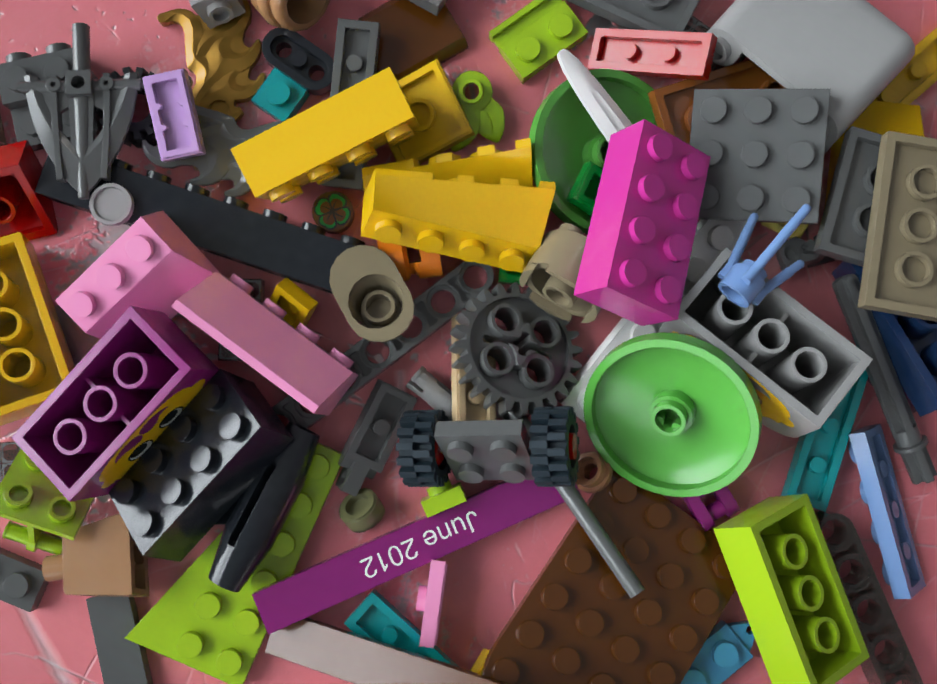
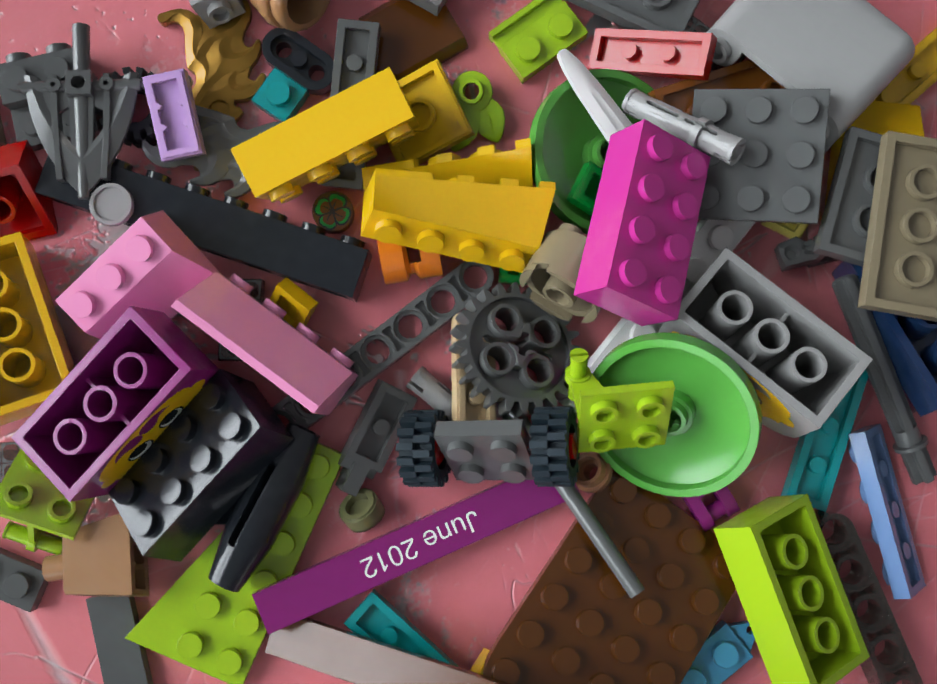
dark tan piece [329,245,415,343] -> none
bright pink plate [416,559,448,648] -> none
lime plate [421,479,467,518] -> none
medium blue plant [717,204,811,308] -> none
none -> lime plate [565,348,675,453]
none -> light grey pin [621,88,746,166]

